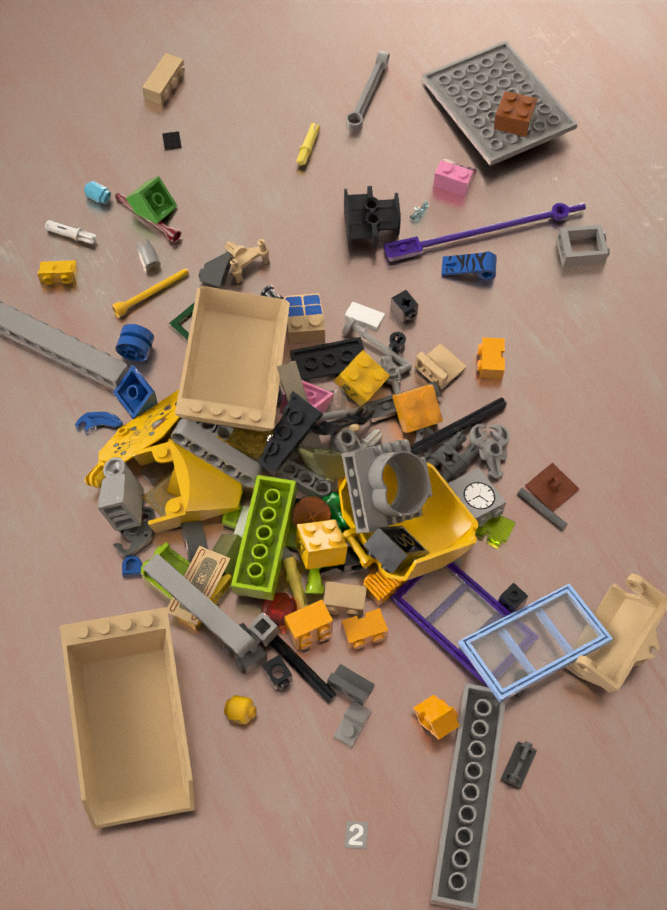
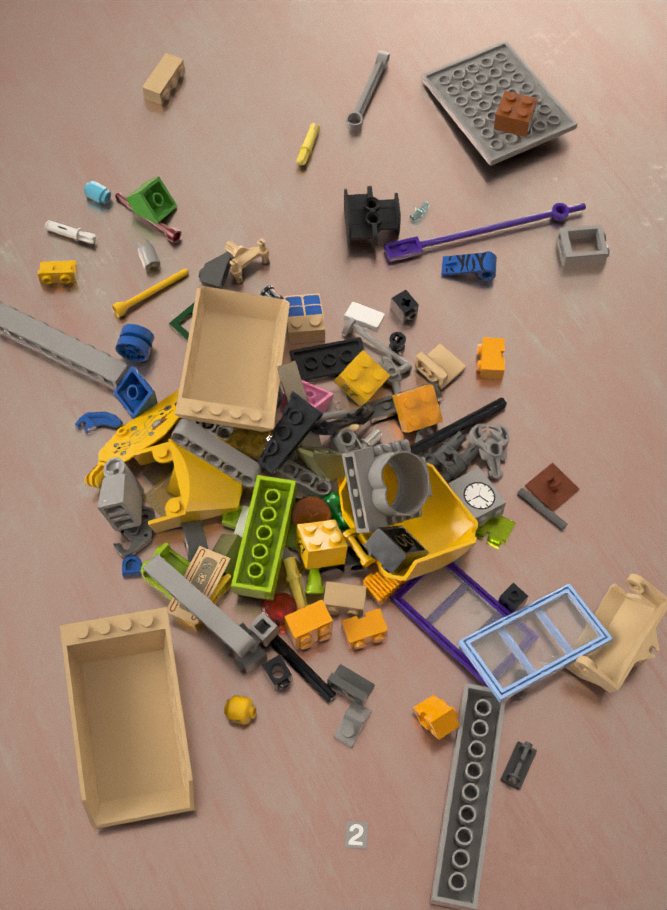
black slope [162,131,181,148] -> none
bright pink slope [433,159,477,197] -> none

